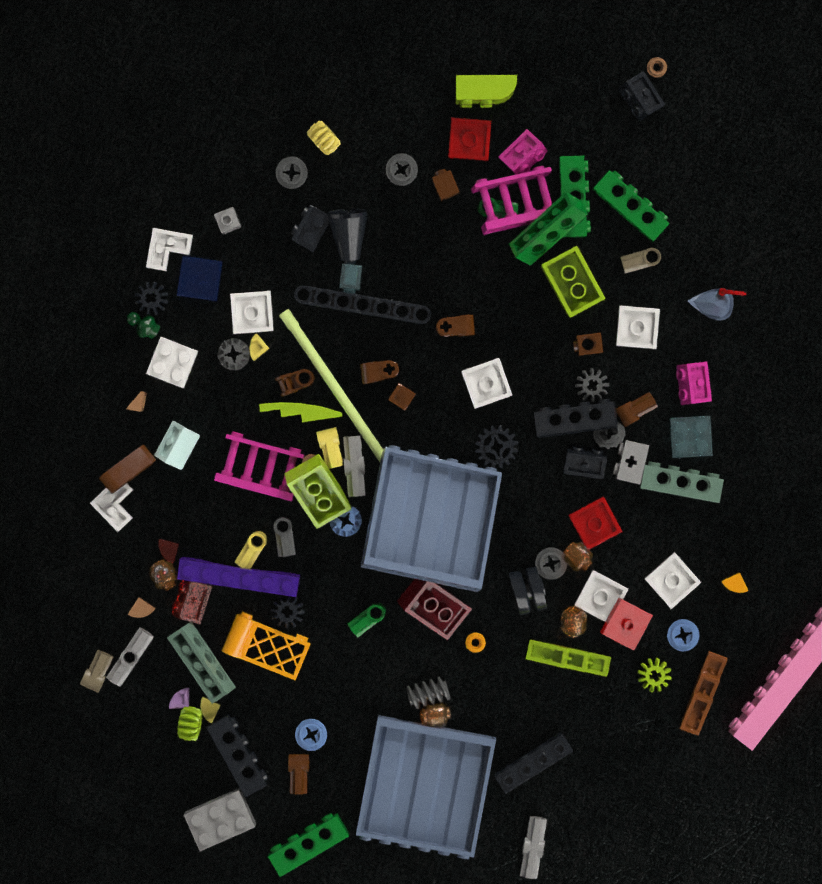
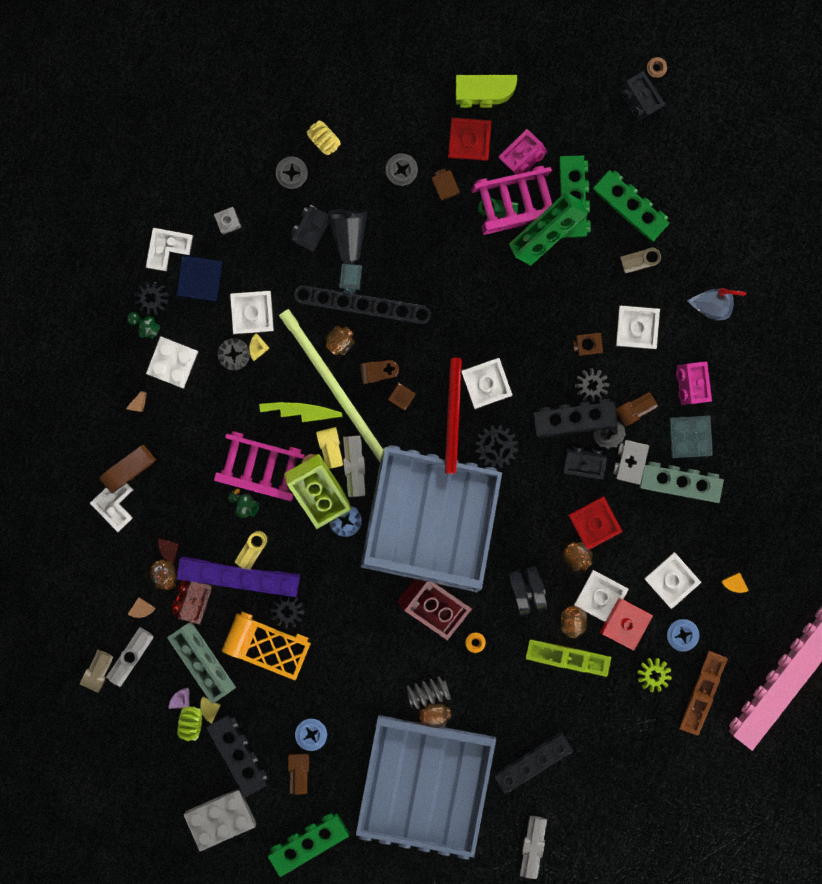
light aqua panel [154,421,200,470] -> none
dark grey piece [274,516,296,557] -> none
reddish brown piece [275,369,315,397] -> none
green piece [347,602,386,637] -> none
reddish brown piece [436,315,475,337] -> none
dark grey gear [535,548,567,579] -> none
lime brick [541,246,605,318] -> none
none -> dark green animal [228,488,259,518]
none -> clear orange head [325,326,355,356]
none -> red axle [445,358,462,474]

